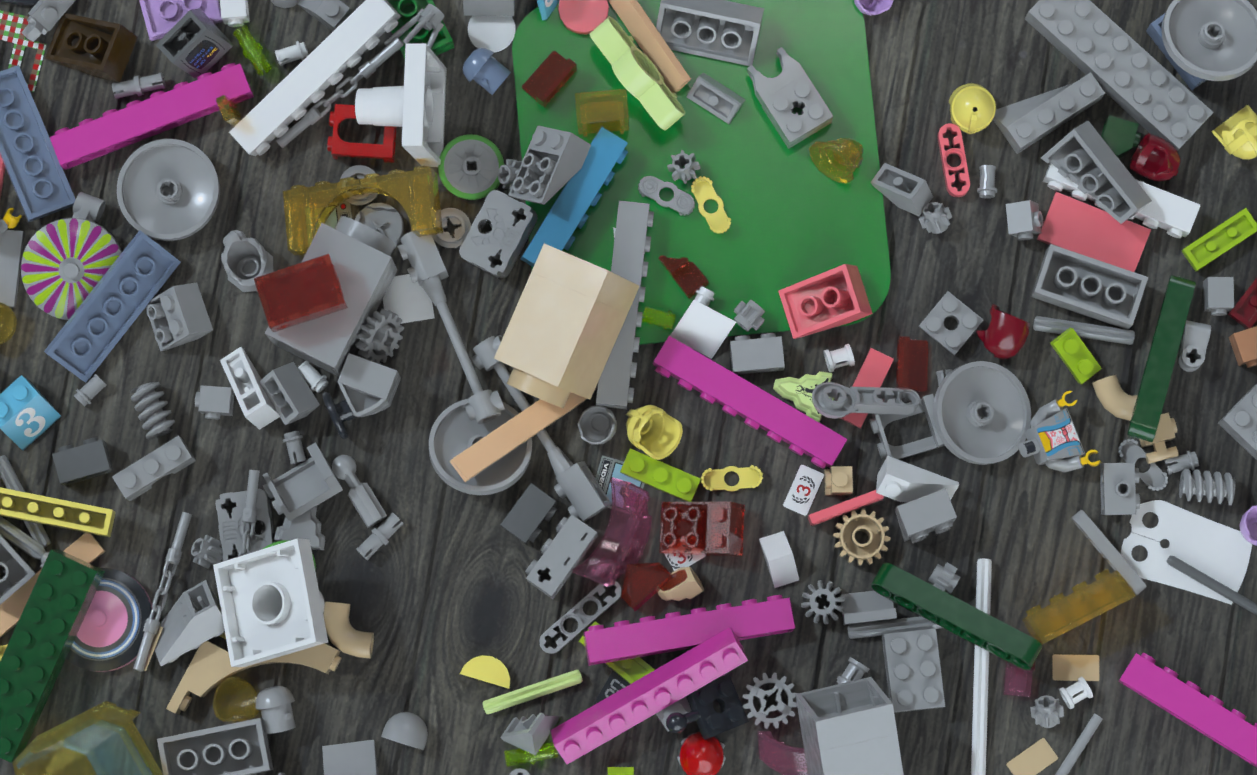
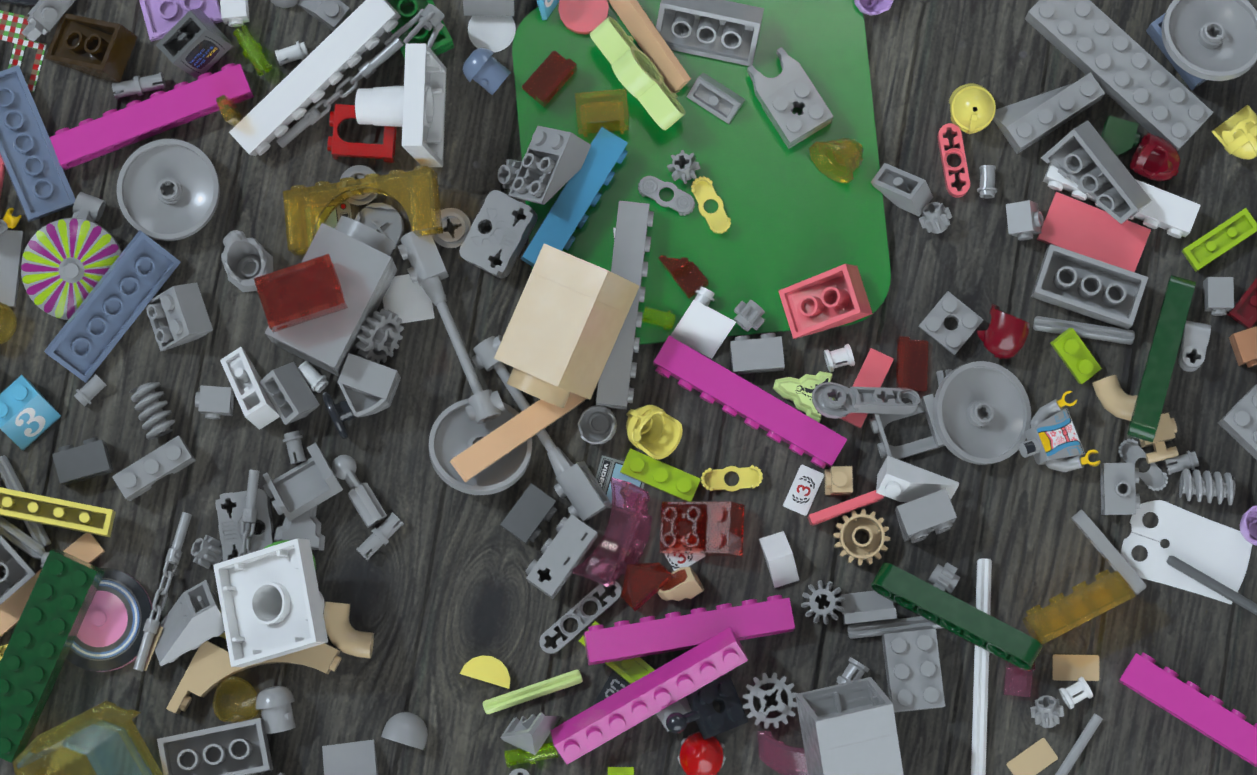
light grey wheel [438,134,504,200] -> none

